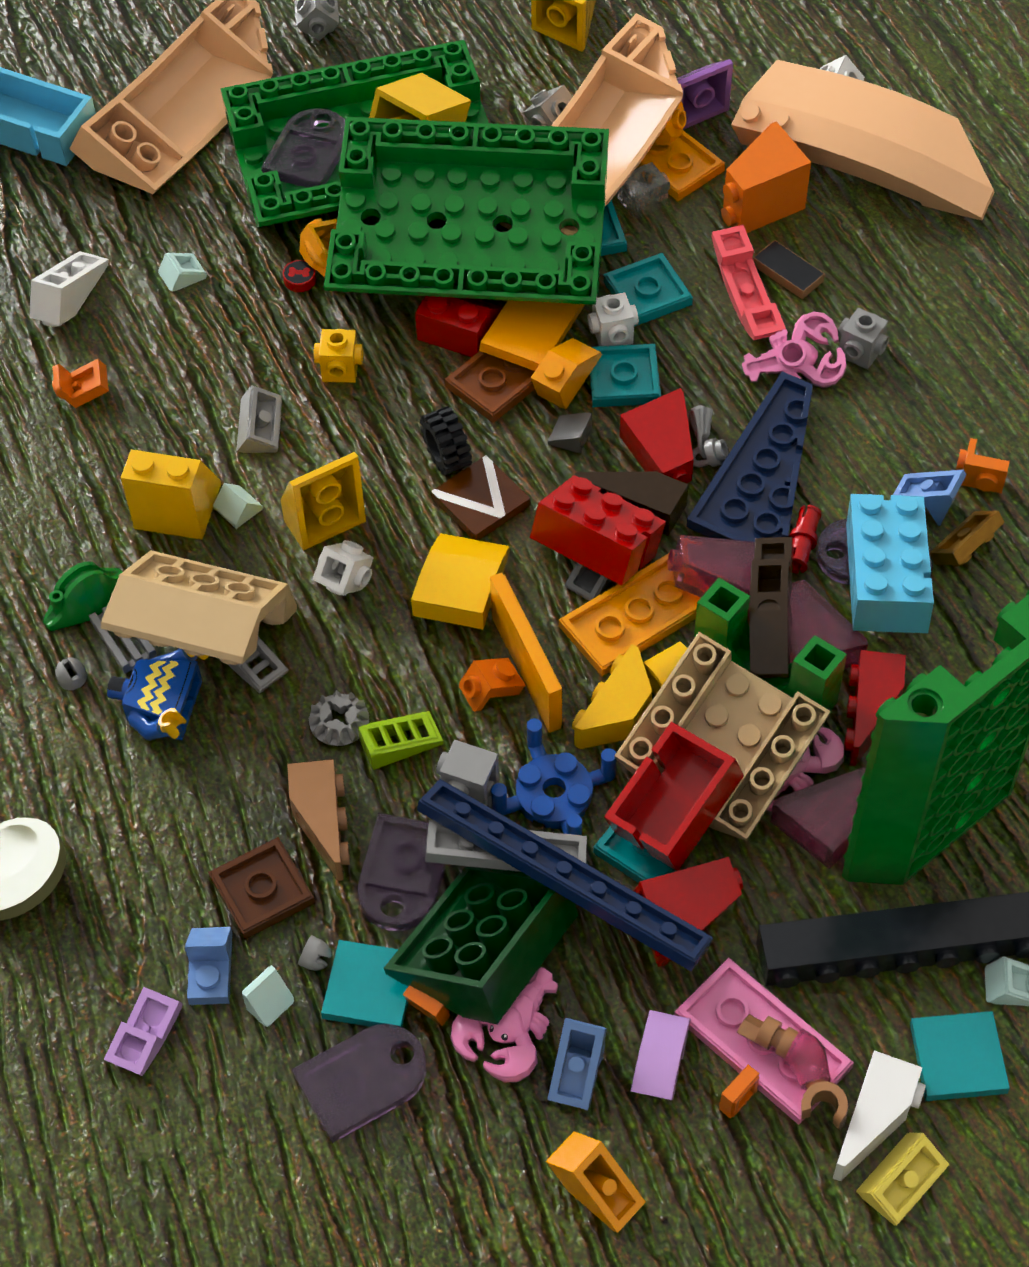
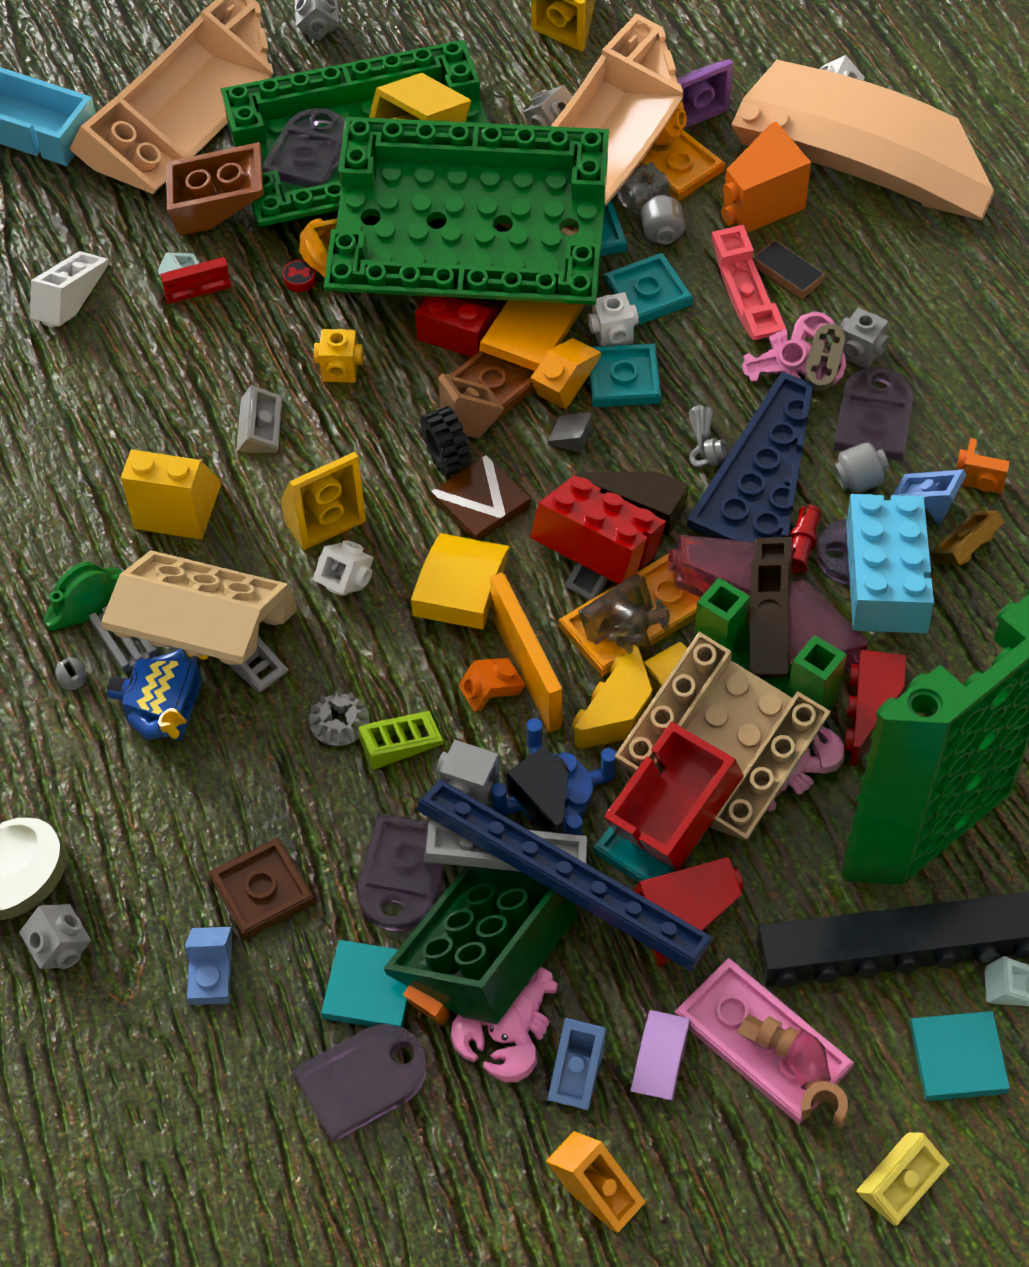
orange bracket [52,359,109,408] -> none
lavender slope [104,987,183,1076] -> none
light aqua slope [213,483,263,529] -> none
light aqua slope [242,965,294,1027] -> none
medium nougat slope [287,759,350,881] -> none
light grey hinge [298,935,332,971] -> none
red slope [619,388,694,484] -> none
orange tile [719,1064,760,1118] -> none
clear pink slope [770,767,866,869] -> none
white slope [833,1051,926,1181] -> none
none -> light grey brick [19,904,91,969]
none -> red tile [160,257,231,304]
none -> dark orange slope [166,142,264,236]
none -> medium nougat slope [438,373,504,439]
none -> black slope [507,746,569,834]
none -> clear smoke piece [578,573,670,661]
none -> light grey head [641,195,685,245]
none -> dark tan beam [805,324,845,391]
none -> clear purple tile [833,367,913,461]
none -> light grey head [834,443,889,494]

